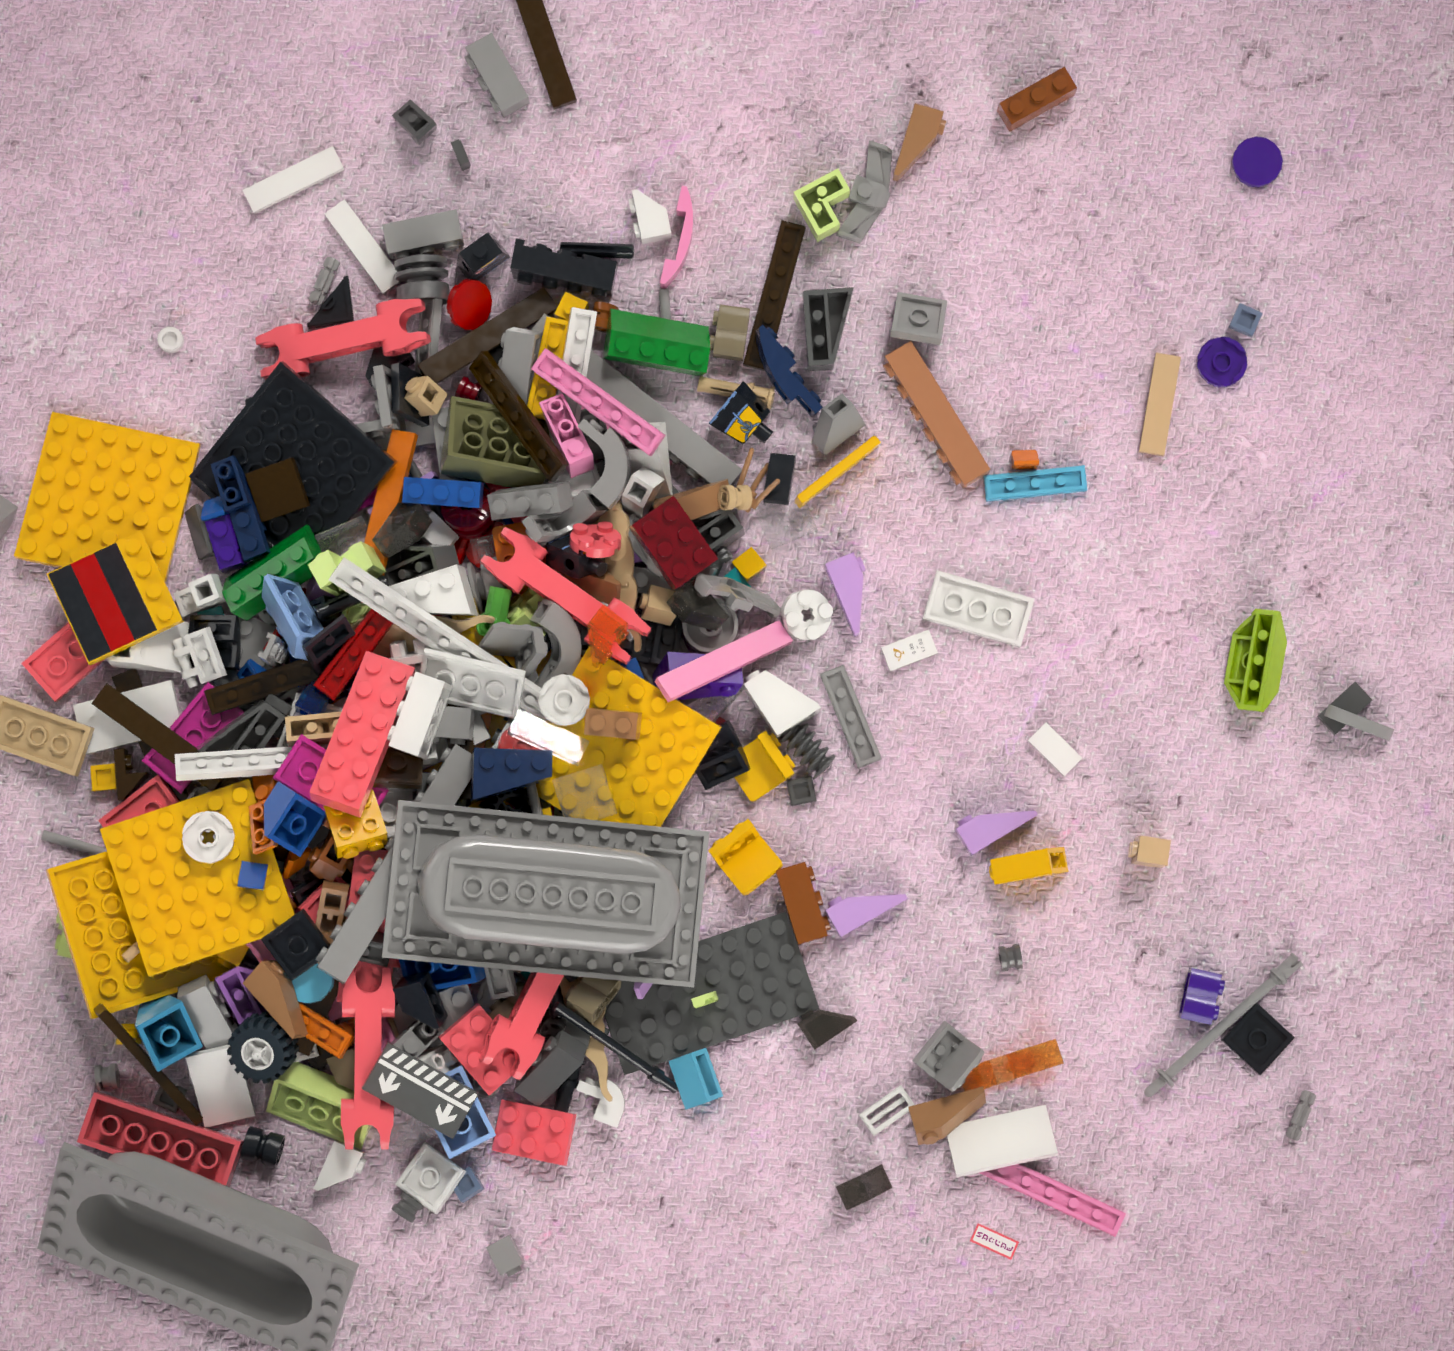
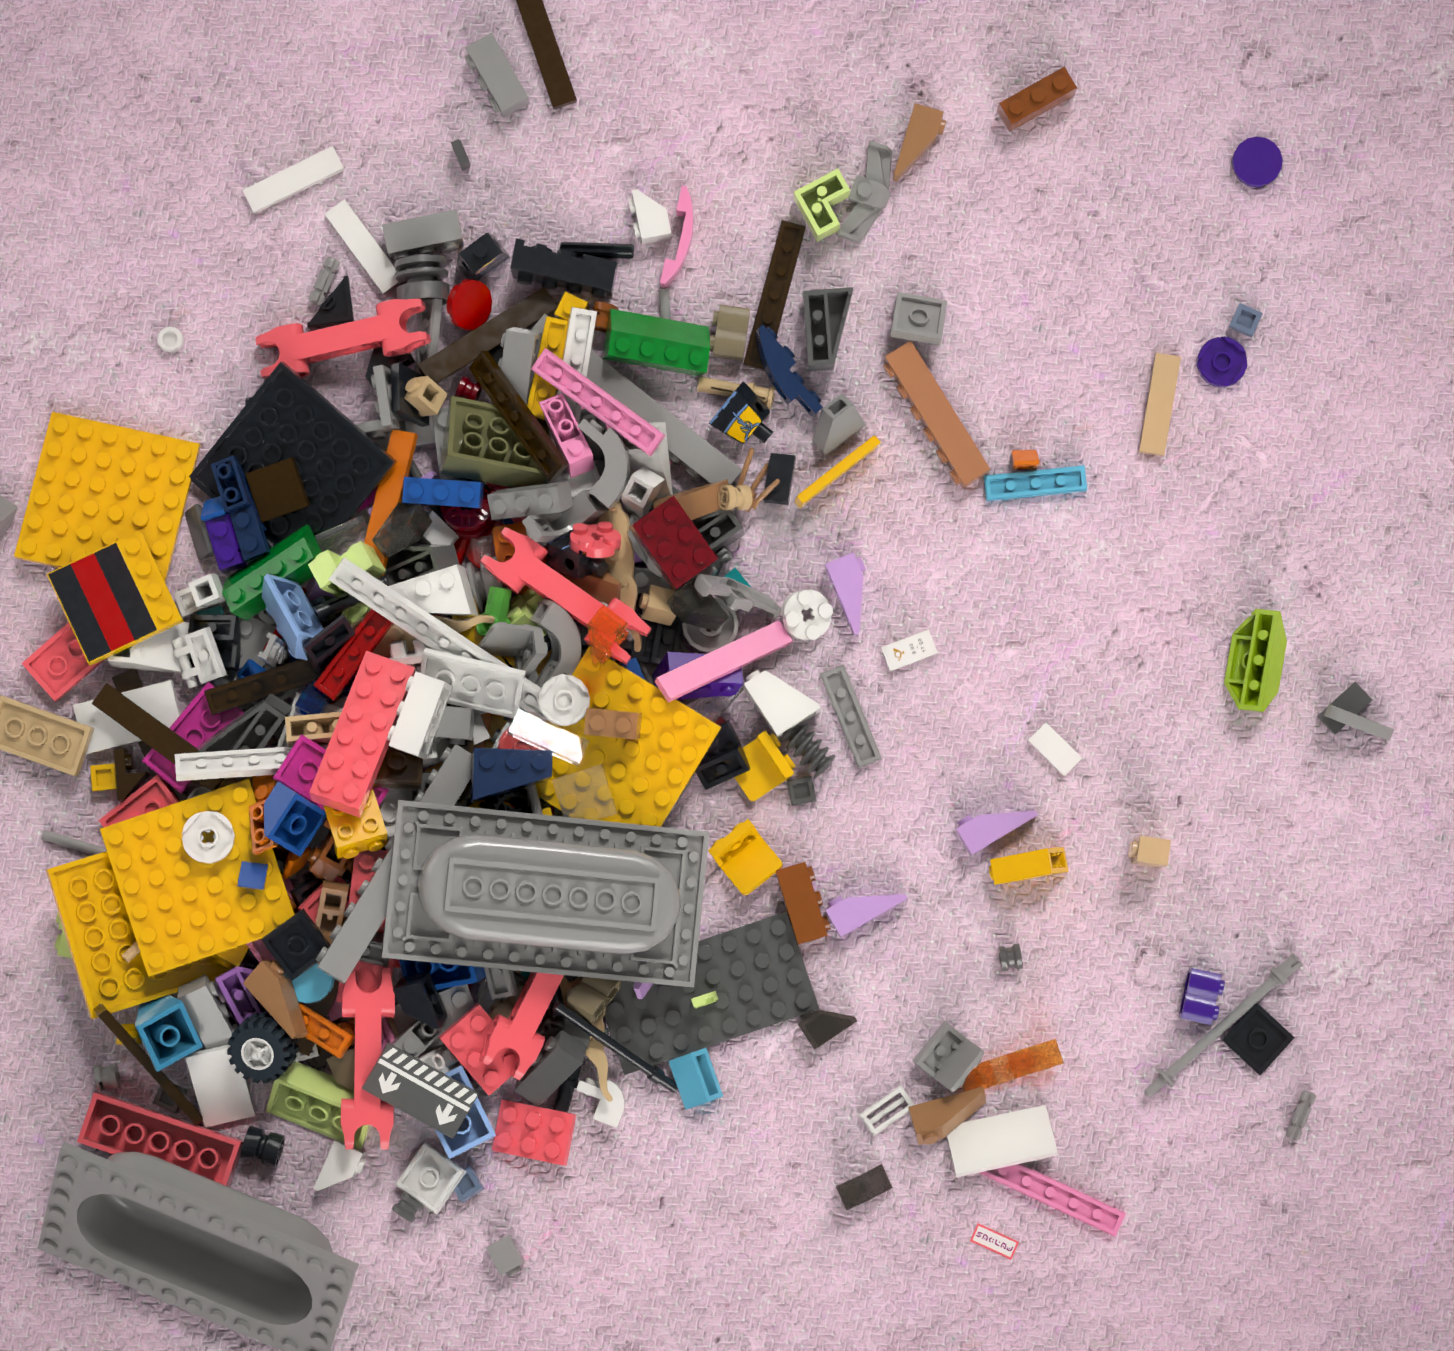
dark grey slope [392,99,437,145] -> none
yellow slope [731,547,767,582] -> none
white tile [923,570,1034,648] -> none

